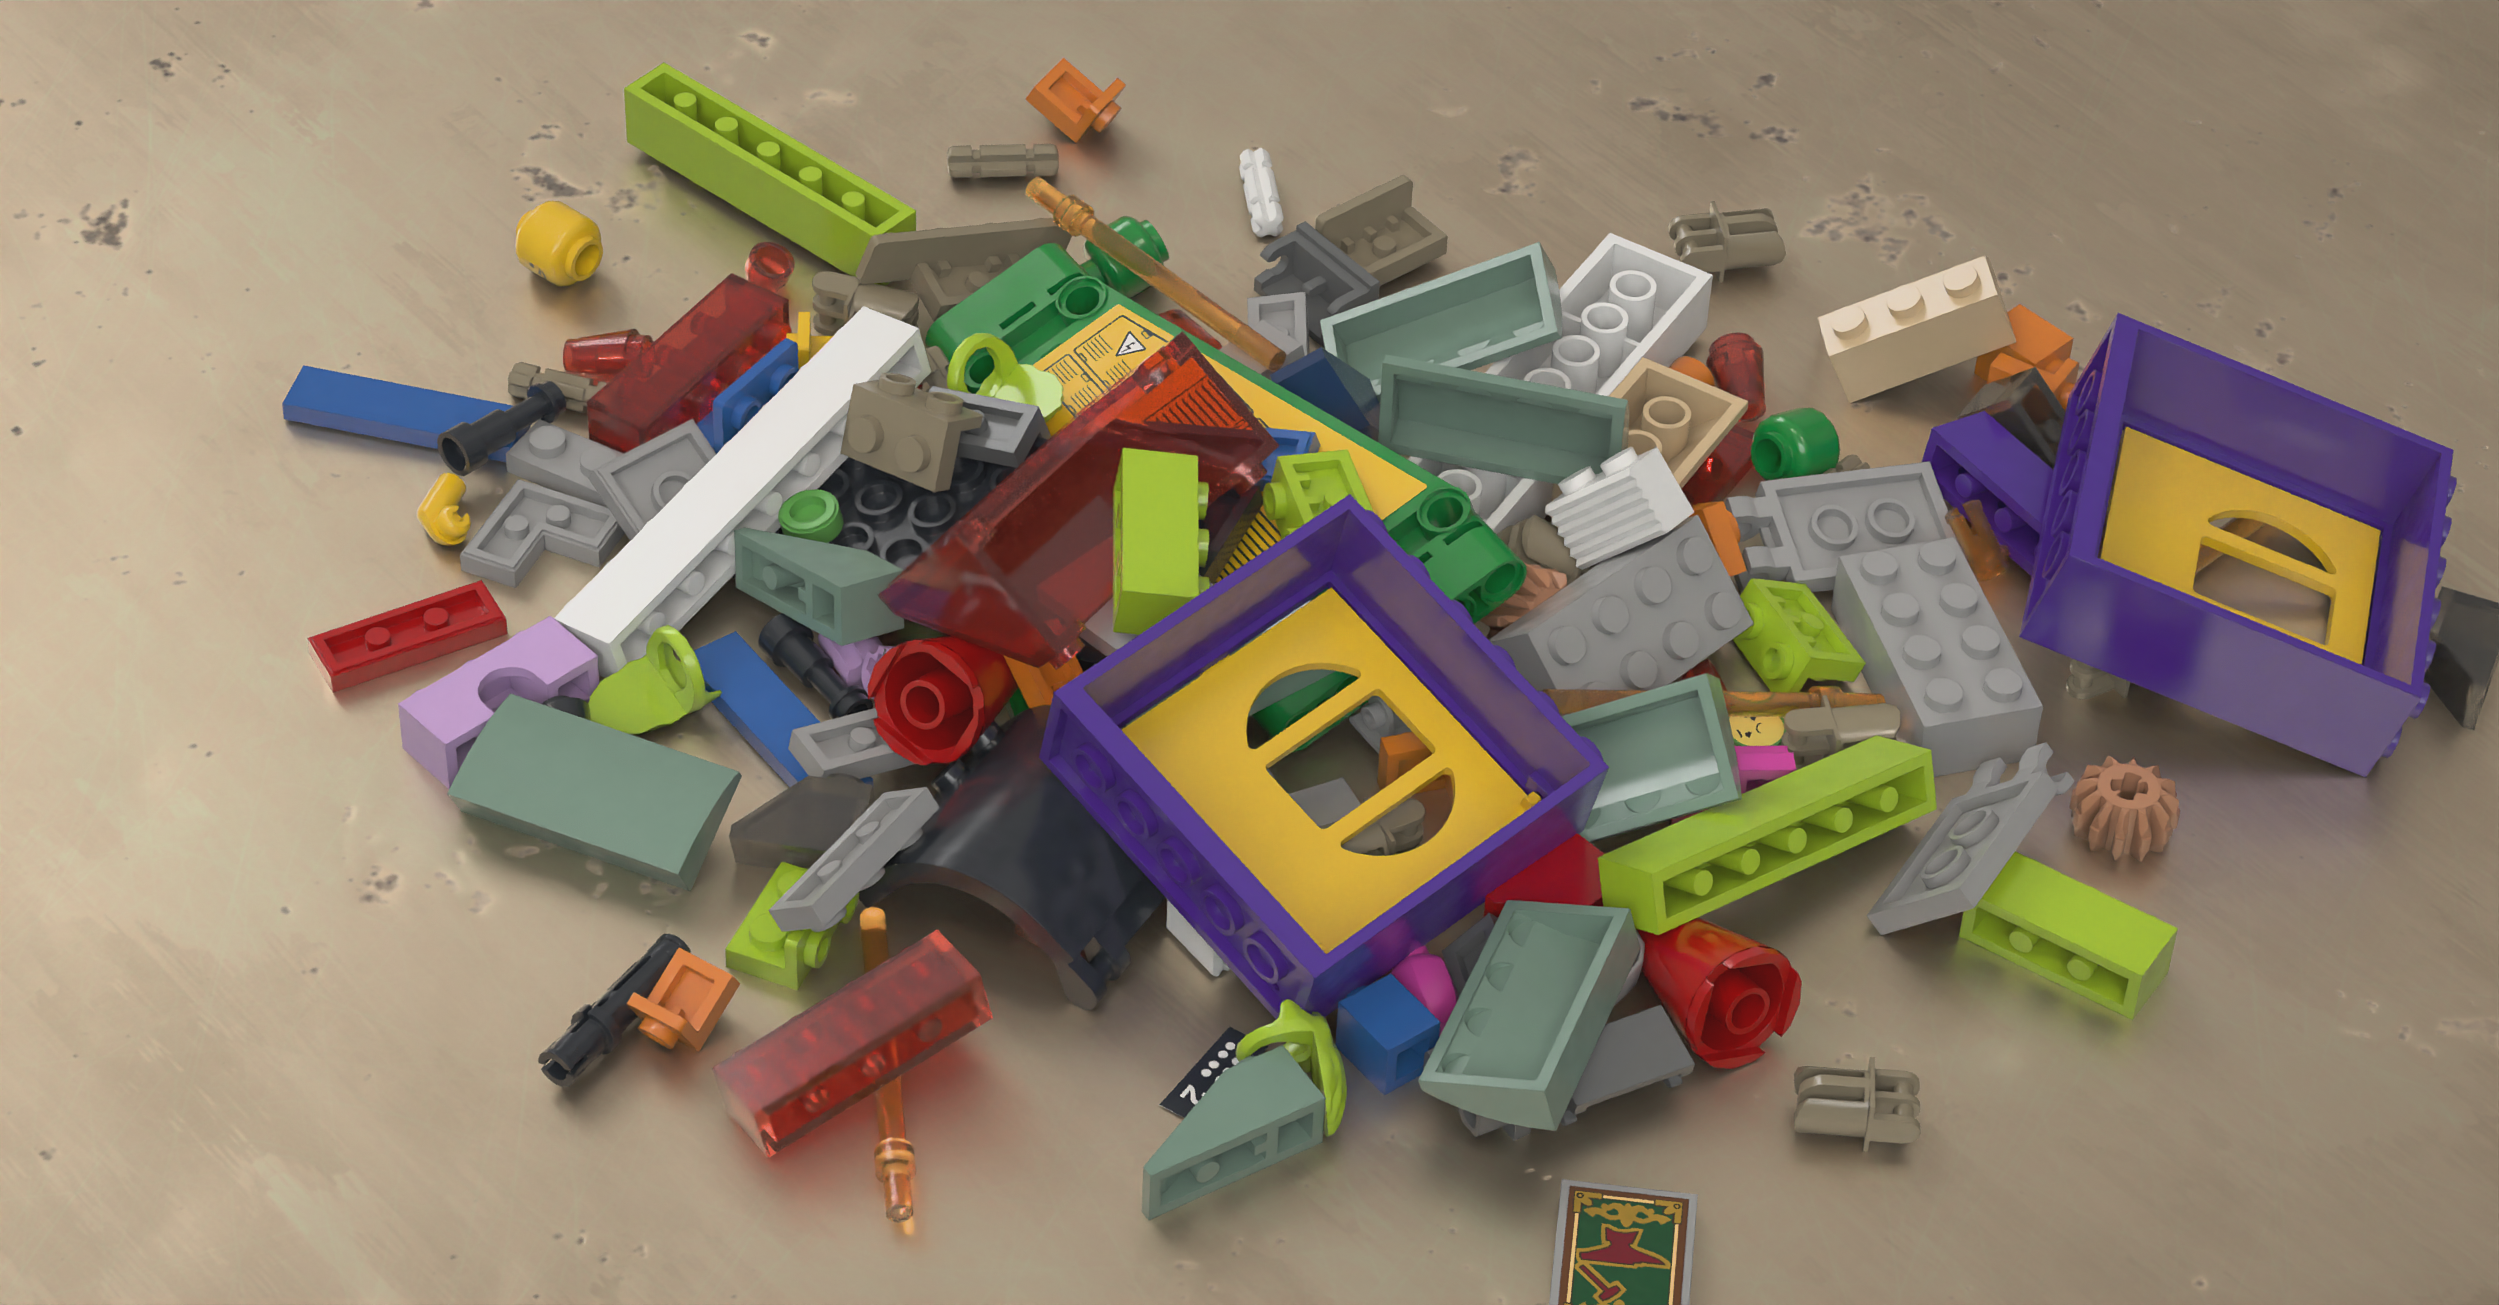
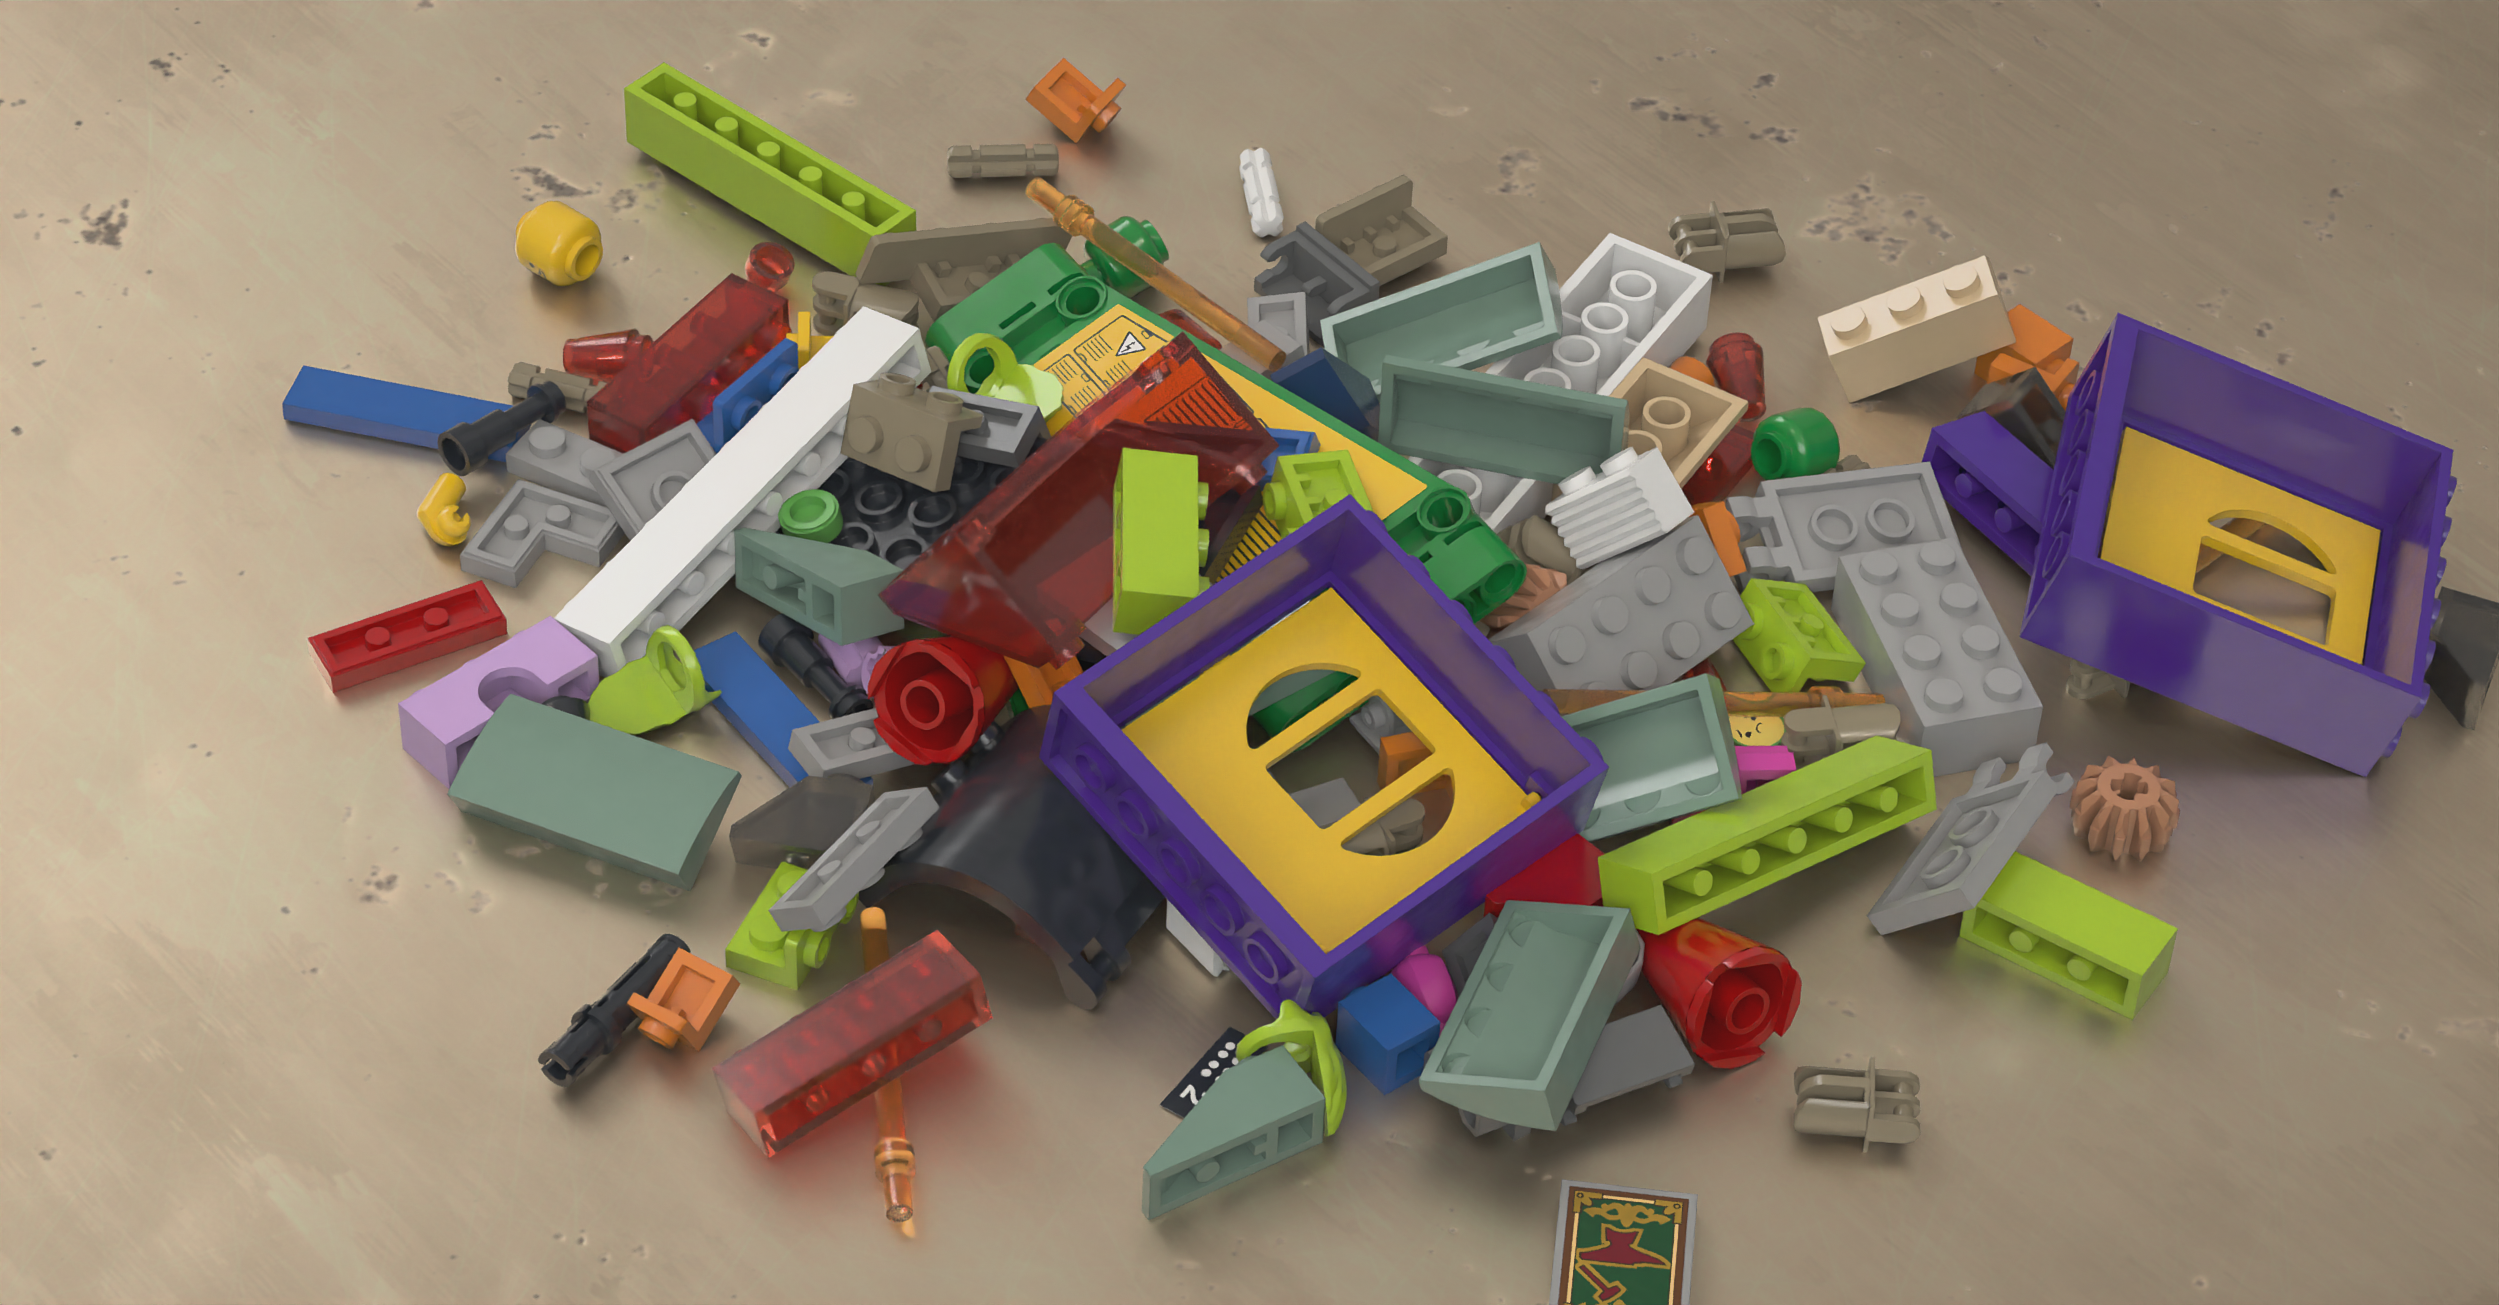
clear orange pin [1945,500,2010,582] -> none

